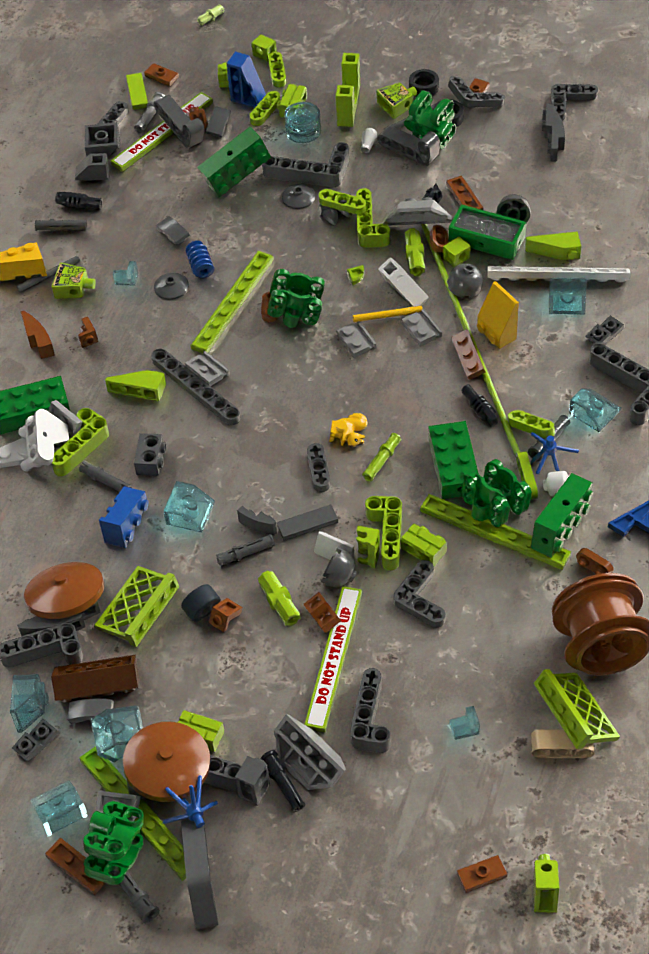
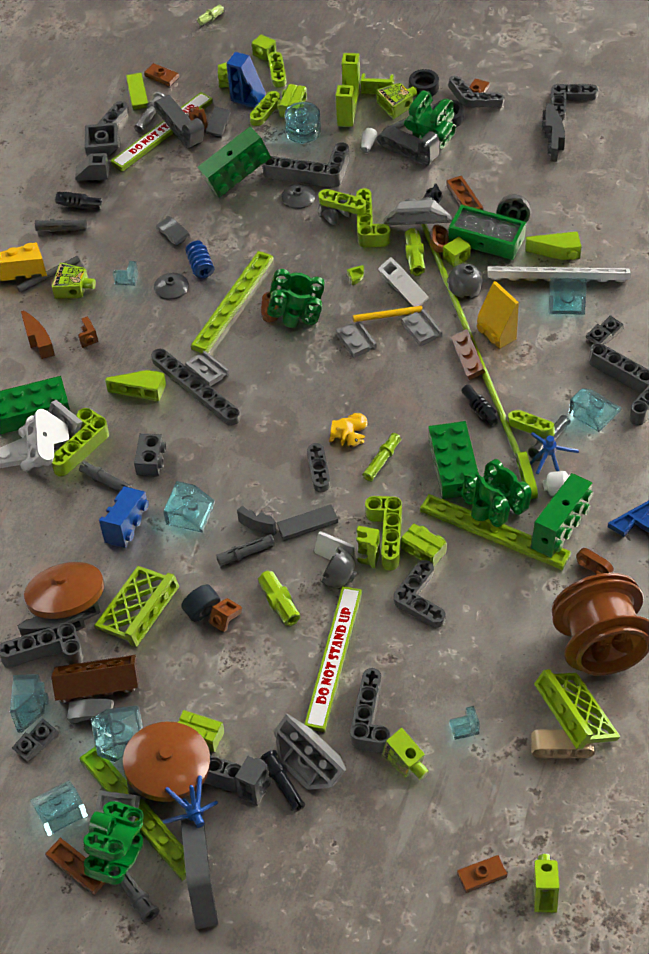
dark orange slope [303,592,341,634] -> none
none -> lime hinge [361,73,394,94]
none -> lime torso [382,727,429,780]

